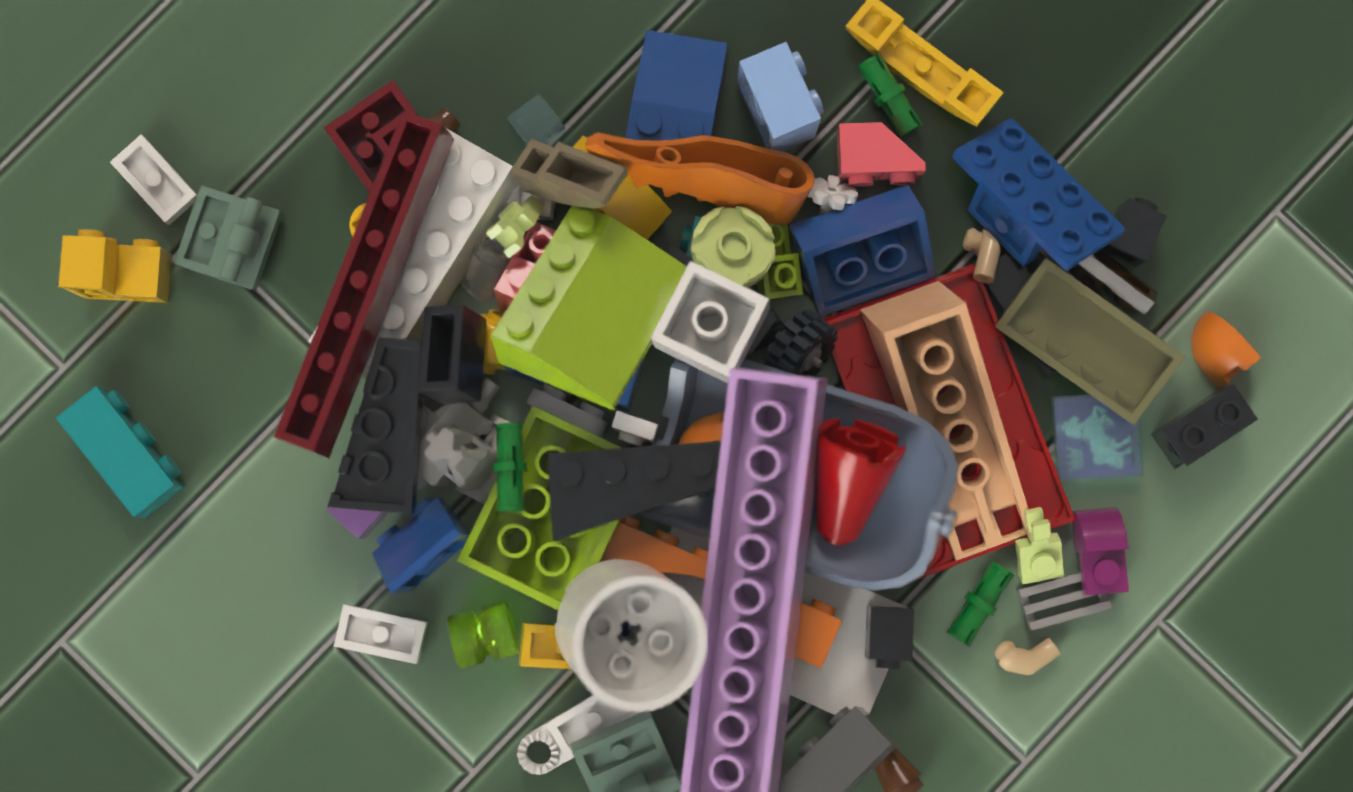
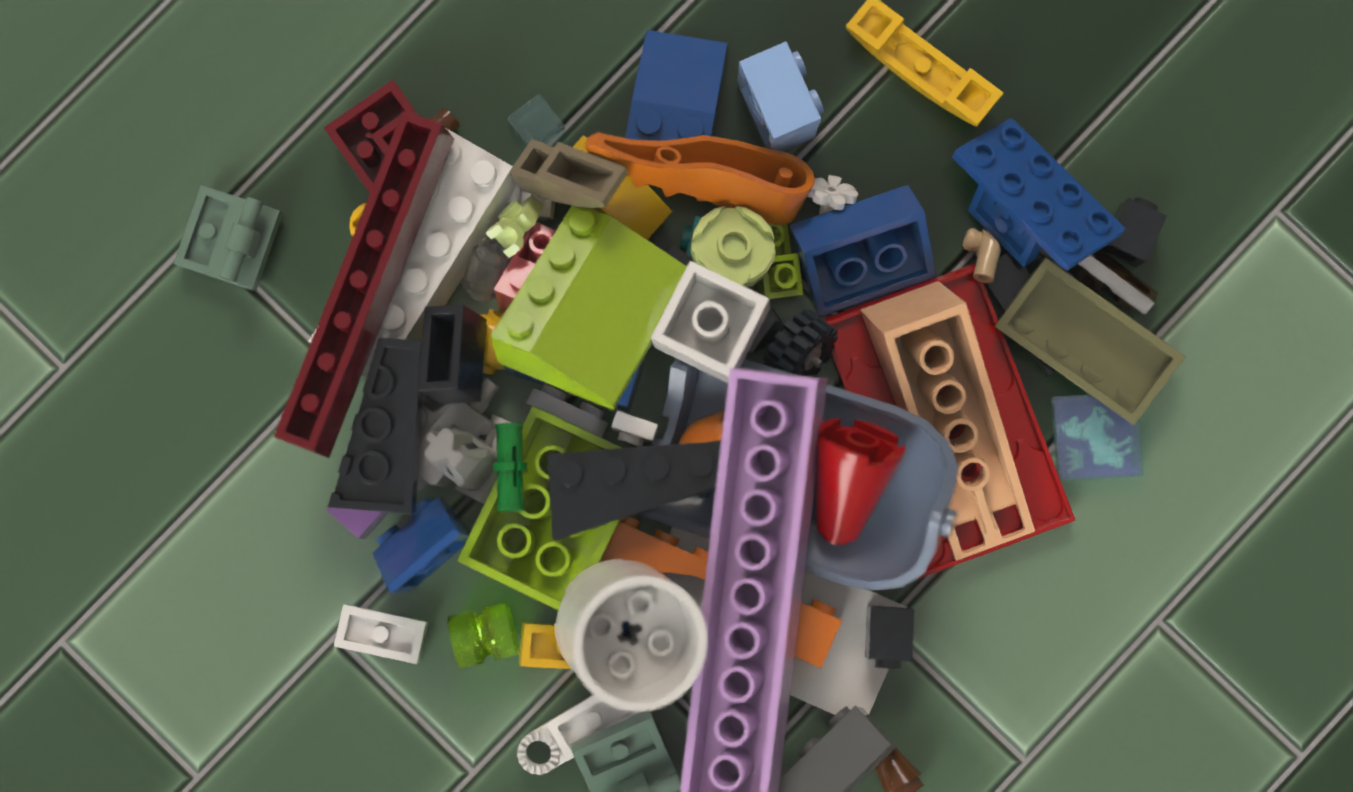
teal brick [56,386,185,518] -> none
yellow brick [58,229,172,303] -> none
white plate [110,135,197,225] -> none
coral slope [836,122,926,188] -> none
green pin [857,53,923,138] -> none
green pin [946,560,1015,647] -> none
tan arm [994,638,1061,675] -> none
yellowish green plate [1015,507,1064,584] -> none
light grey tile [1016,572,1112,631] -> none
magenta brick [1072,507,1129,595] -> none
black hinge [1151,384,1258,469] -> none
orange brick [1191,312,1262,389] -> none

